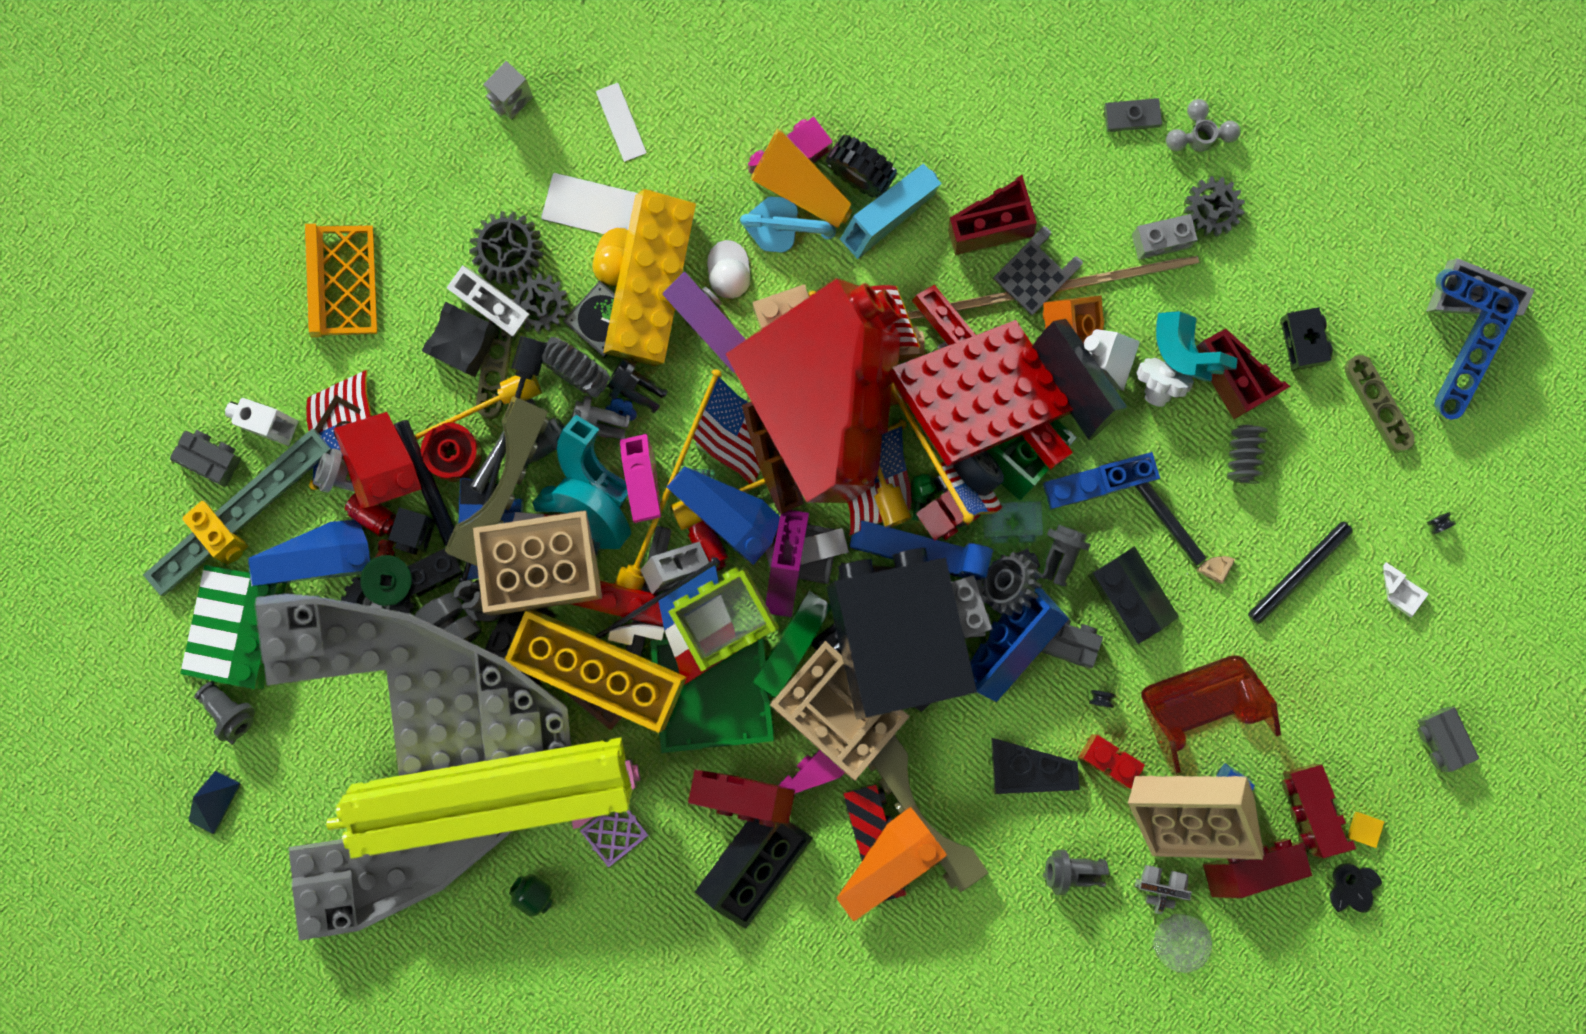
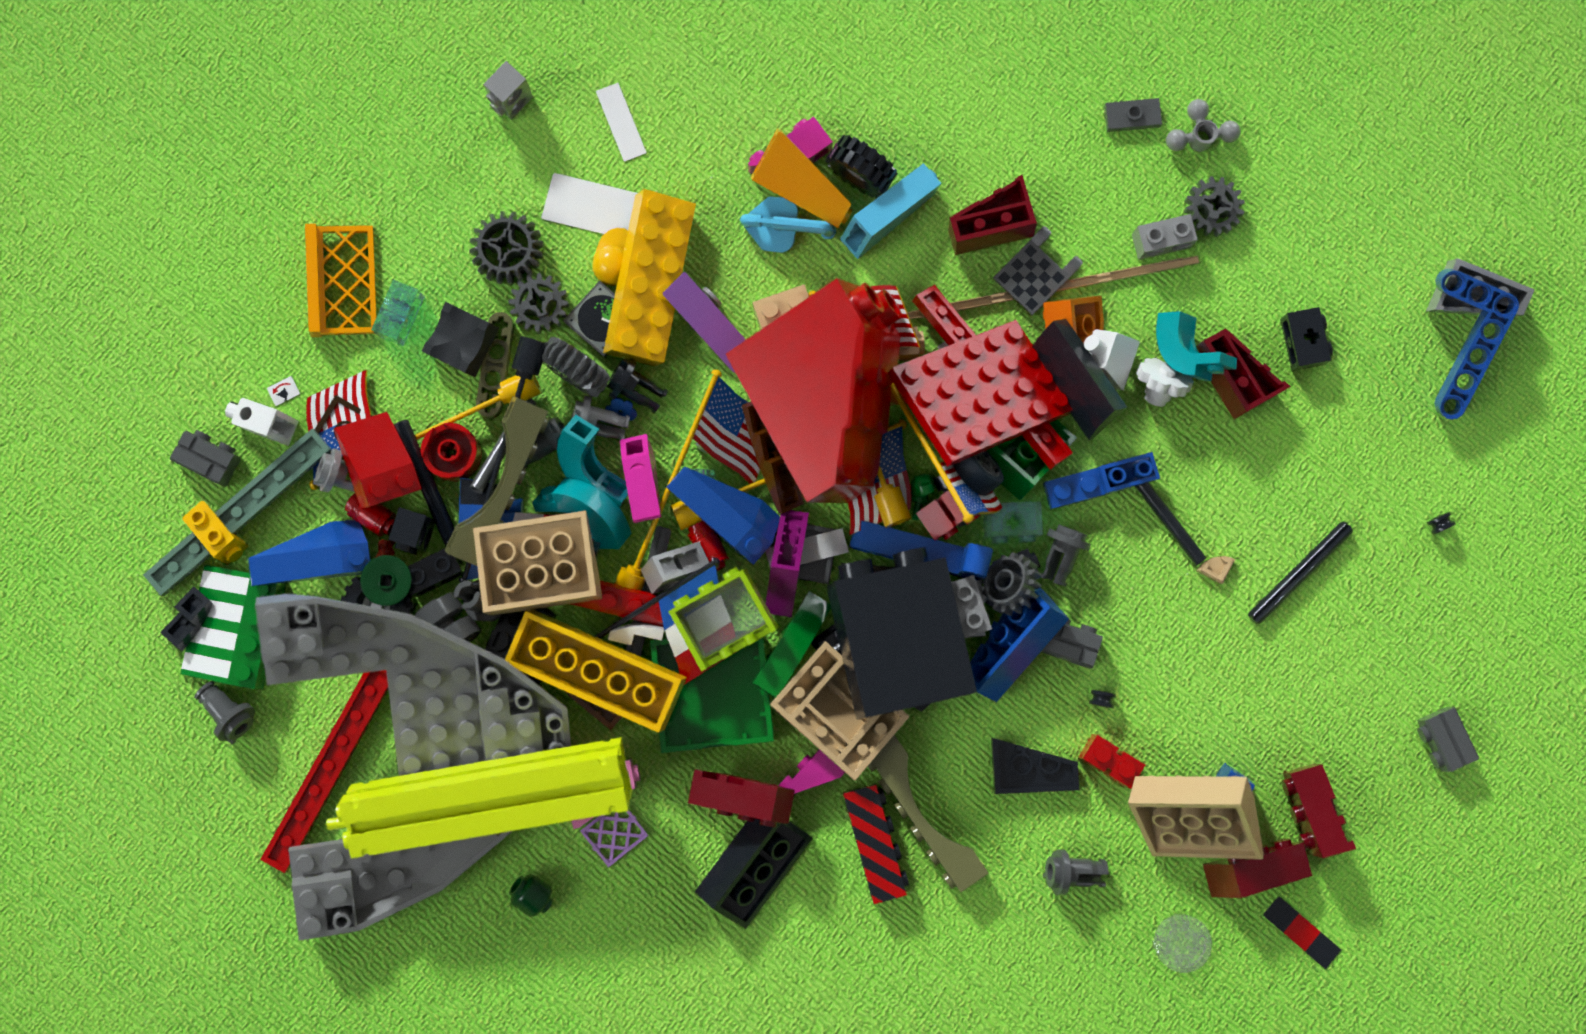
dark blue slope [188,771,241,834] -> none
white slope [447,265,530,337] -> none
white cap [707,240,750,299] -> none
orange wedge [836,807,947,922] -> none
black slope [1088,546,1179,645] -> none
light grey hips [1135,865,1192,915] -> none
clear red windscreen [1141,655,1281,774] -> none
dark grey piece [1227,425,1268,484] -> none
black plate [1330,863,1382,913] -> none
olive beam [1344,355,1415,452] -> none
yellow tile [1347,812,1385,848] -> none
white slope [1382,563,1428,618] -> none
none -> black slope [160,587,213,651]
none -> red plate [260,670,389,873]
none -> white sticker [267,376,300,406]
none -> clear light blue brick [371,279,425,346]
none -> black sticker [1263,896,1341,969]

